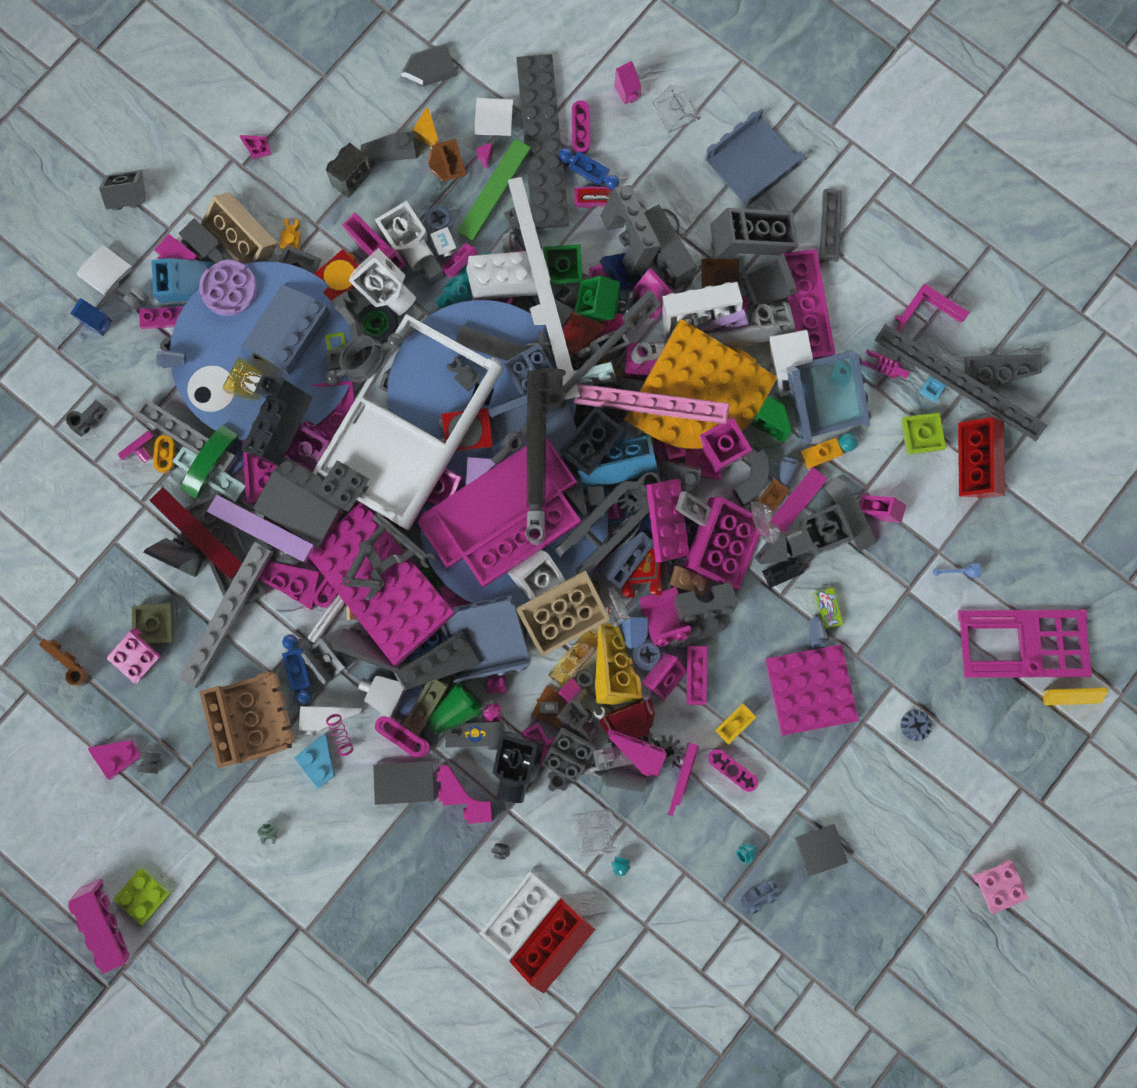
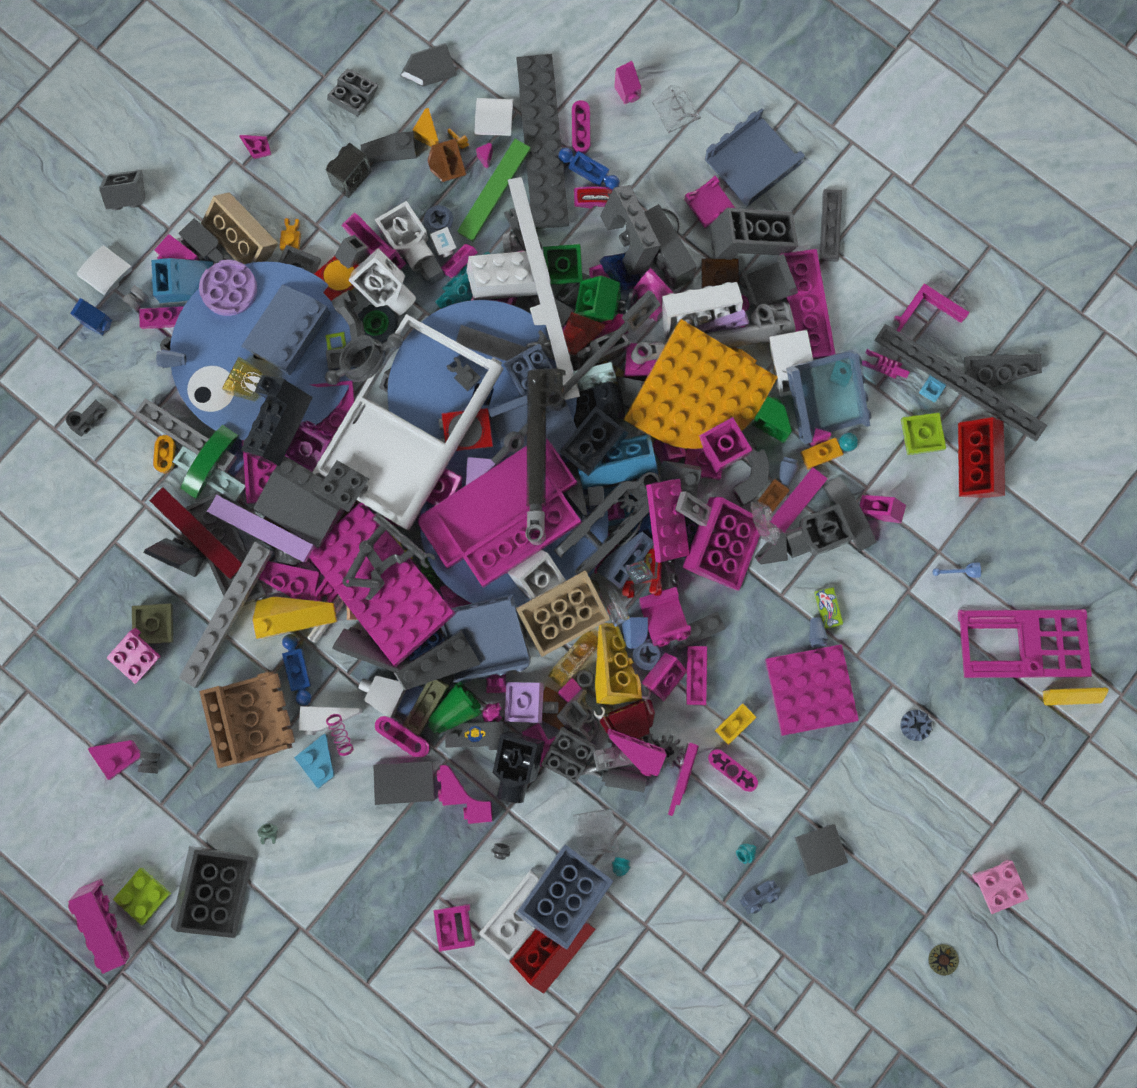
dark orange plate [39,639,90,686] -> none
dark pink tile [117,431,156,463] -> none
dark grey bracket [301,636,348,684] -> none
dark grey plate [548,771,568,791] -> none
bright pink tile [574,384,730,424] -> none
medium nougat plate [669,566,709,597] -> none
dark grey arch [673,582,738,624] -> none
black hinge [762,557,805,588] -> none
none -> dark grey slope [170,846,253,938]
none -> yellow wedge [252,597,337,639]
none -> dark grey slope [327,68,378,117]
none -> dark grey slope [334,235,370,268]
none -> dark pink plate [433,904,475,952]
none -> light orange hand [447,128,469,149]
none -> lavender plate [504,682,544,723]
none -> sand blue slope [515,845,613,949]
none -> clear light blue plate [626,560,653,585]
none -> dark pink piece [684,175,735,228]
none -> dark pink slope [810,429,831,447]
none -> piece [928,944,959,976]

